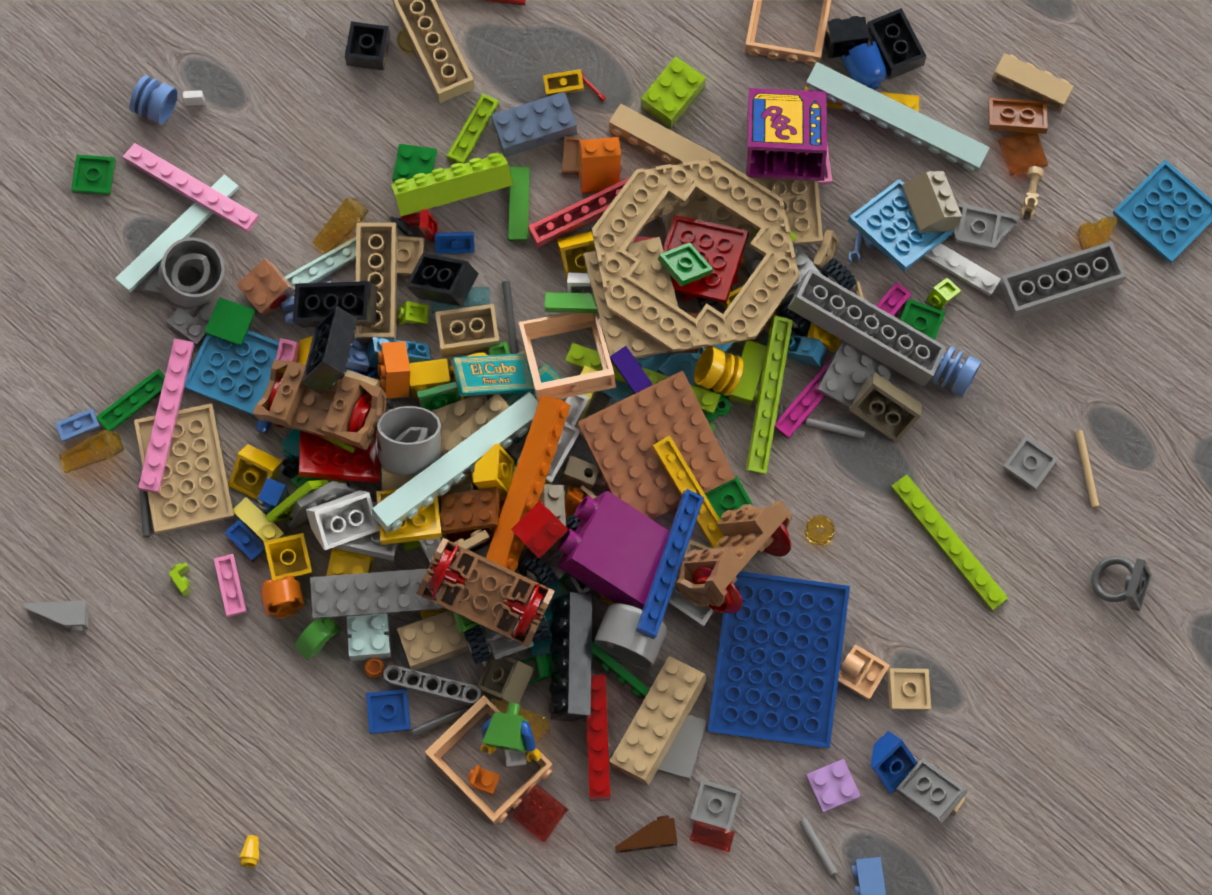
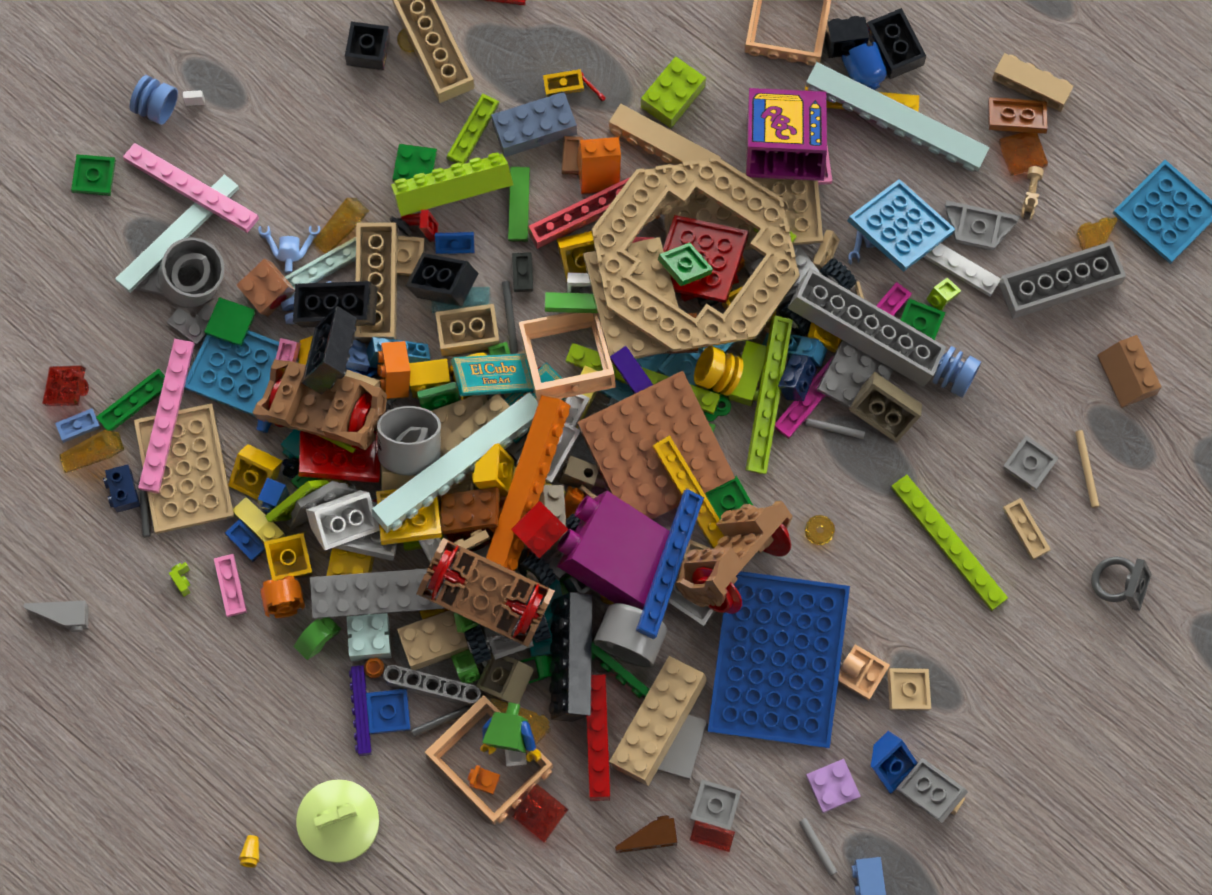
lime bracket [397,301,428,326] -> none
dark tan slope [901,171,962,233] -> none
none -> clear red plate [42,366,89,406]
none -> dark blue brick [103,464,140,513]
none -> light blue piece [258,226,321,274]
none -> yellowish green bracket [296,780,379,863]
none -> dark purple piece [349,665,372,756]
none -> bright green bracket [451,649,481,684]
none -> pearl dark grey plate [512,252,533,292]
none -> dark blue brick [778,354,817,401]
none -> tan plate [1003,498,1051,560]
none -> medium nougat slope [1097,335,1162,408]

